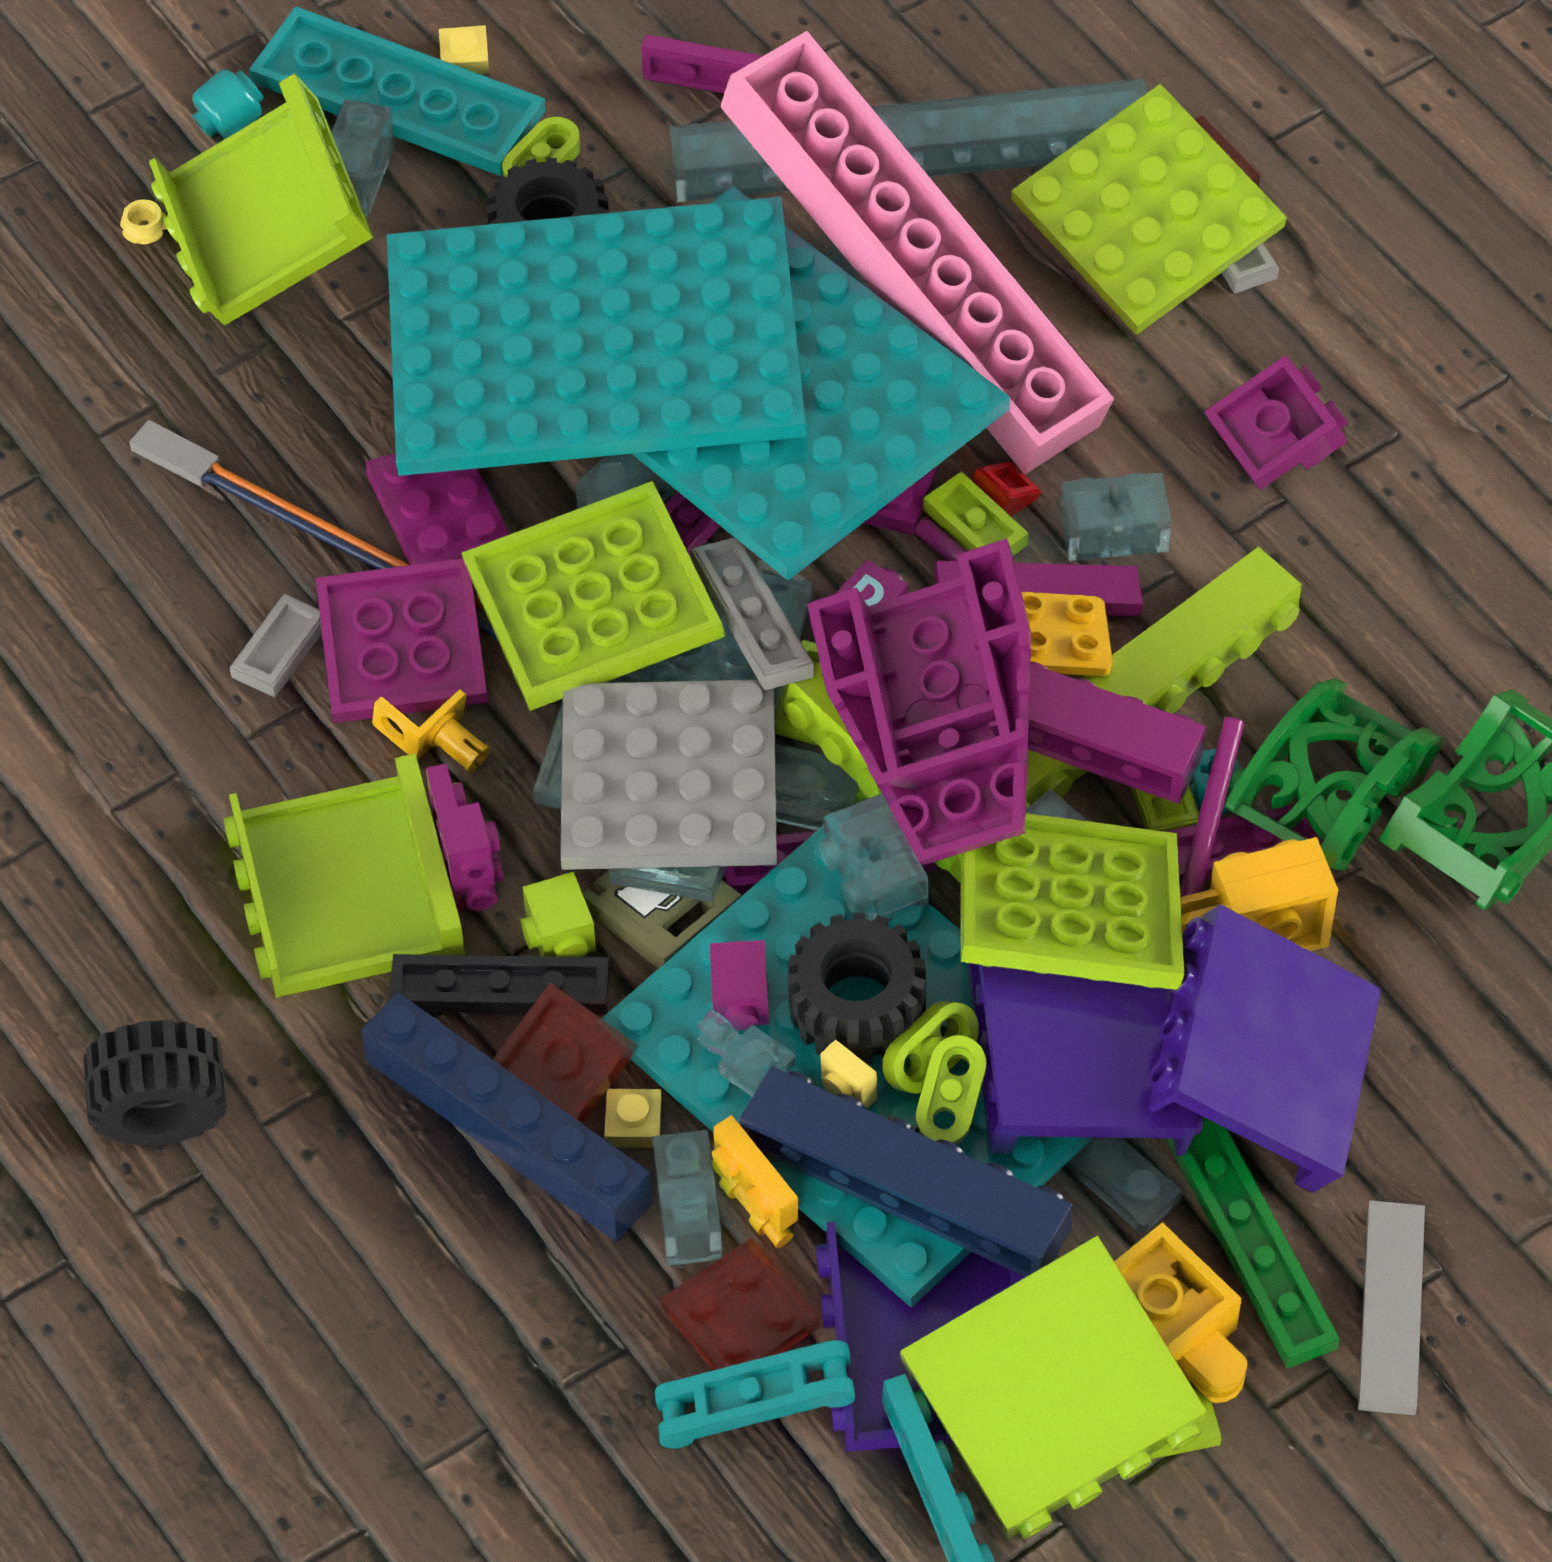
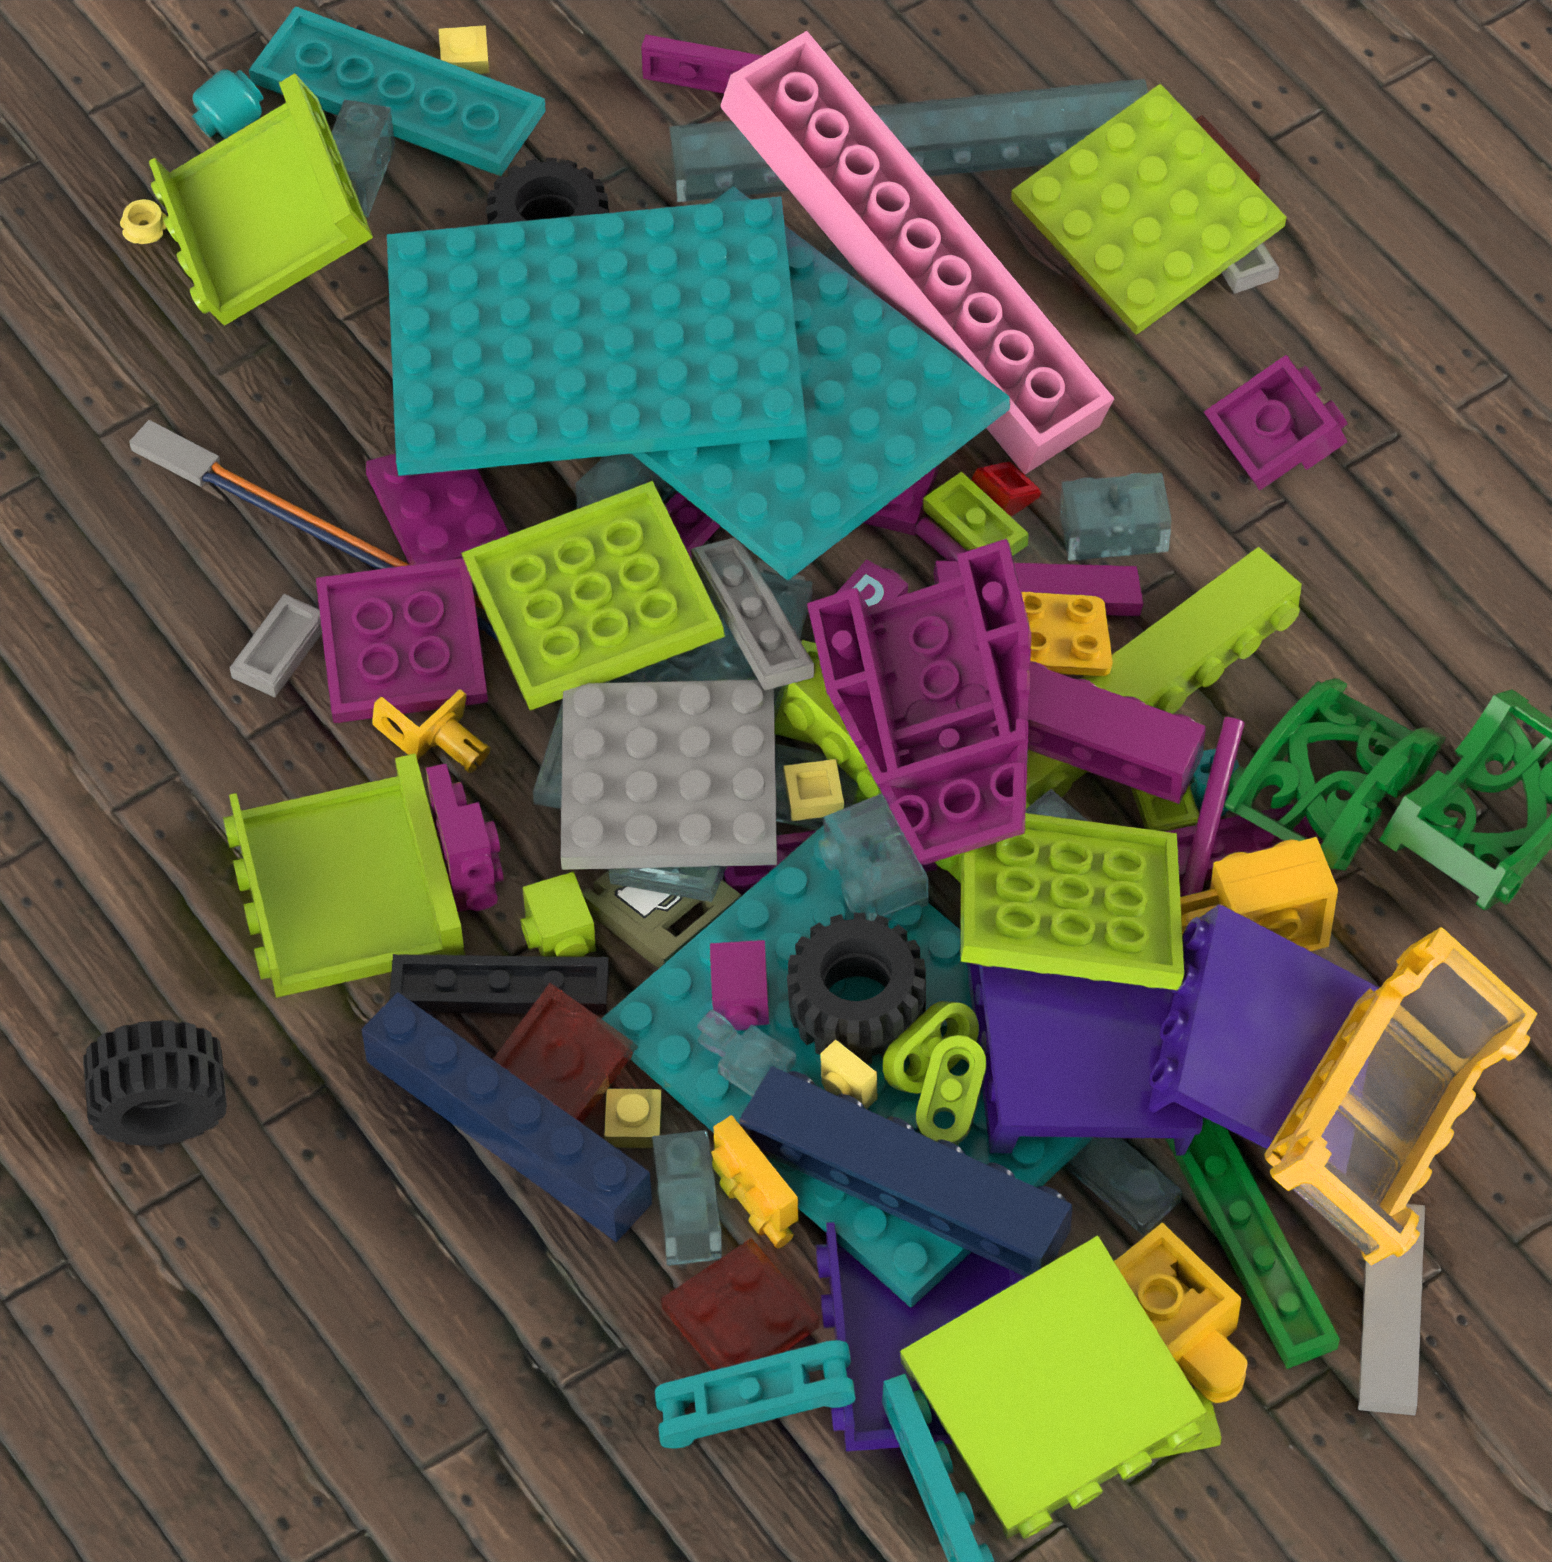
lime plate [502,117,580,177] -> none
none -> light yellow plate [784,759,844,821]
none -> windscreen [1264,927,1538,1265]

